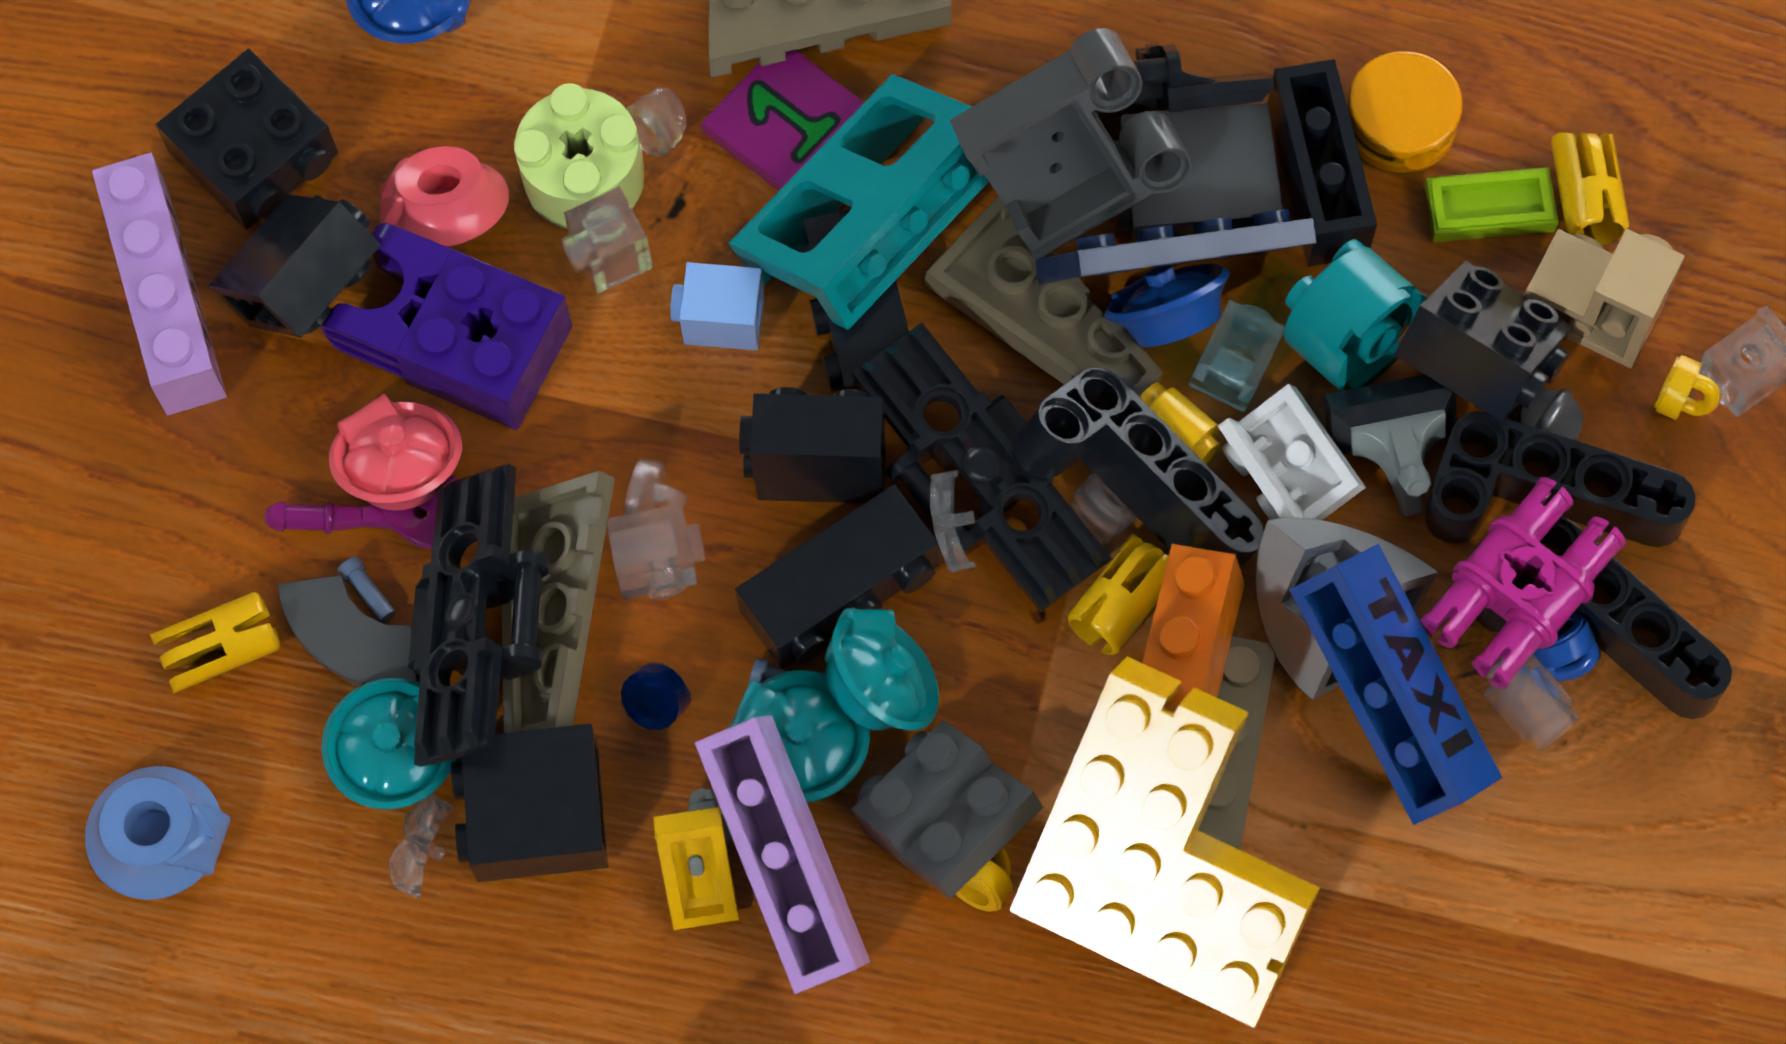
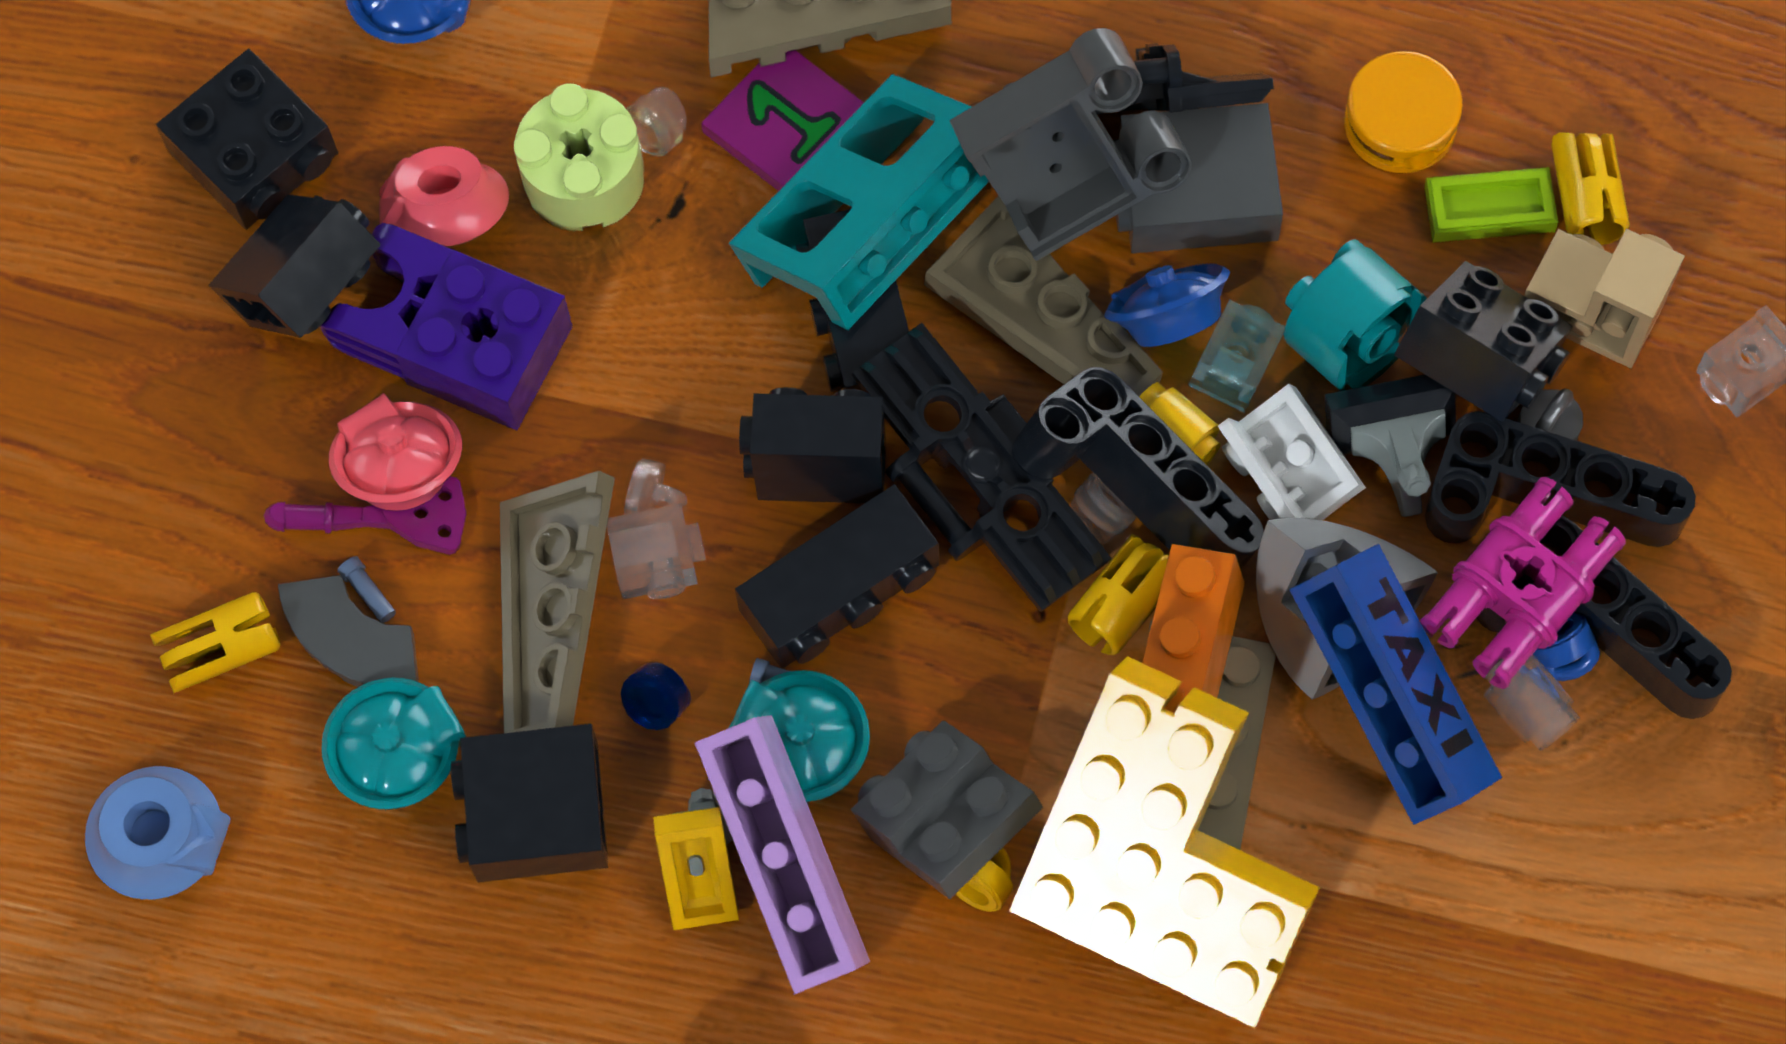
lavender brick [92,152,227,416] -> none
clear piece [389,794,455,899] -> none
black piece [408,463,549,767] -> none
clear brick [561,186,653,294] -> none
light blue brick [670,262,765,350] -> none
teal piece [825,608,939,731] -> none
clear piece [930,470,977,572] -> none
wing [1035,209,1317,284] -> none
black brick [1268,59,1377,267] -> none
yellow tile [1654,355,1721,420] -> none

